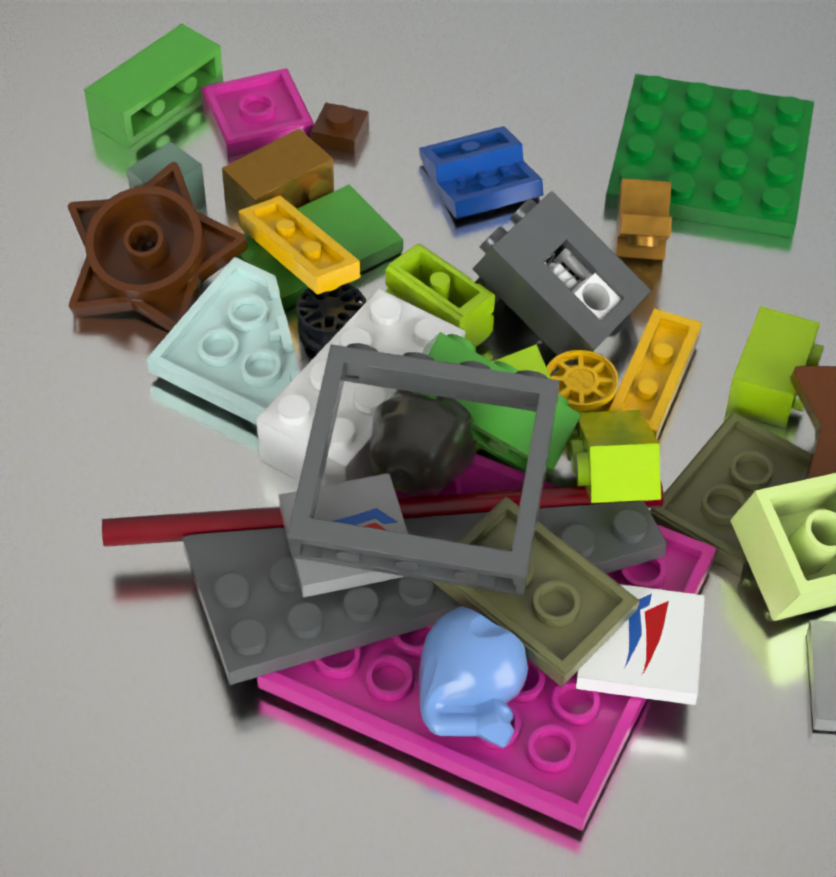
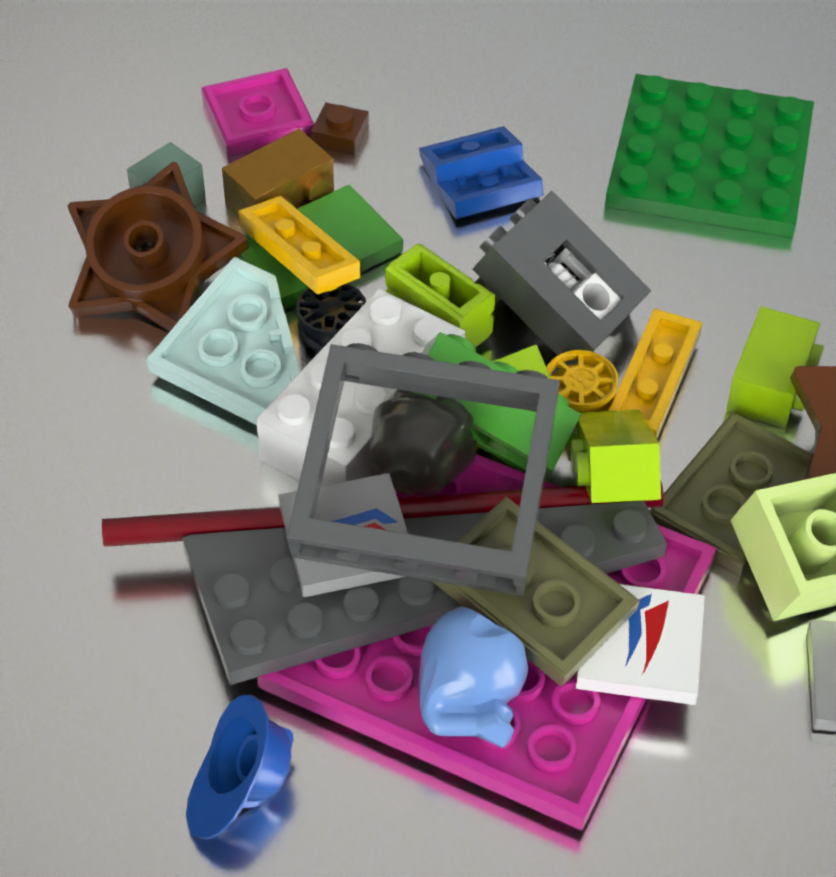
bright green brick [84,24,224,148] -> none
pearl gold brick [615,178,672,260] -> none
none -> blue piece [186,695,294,839]

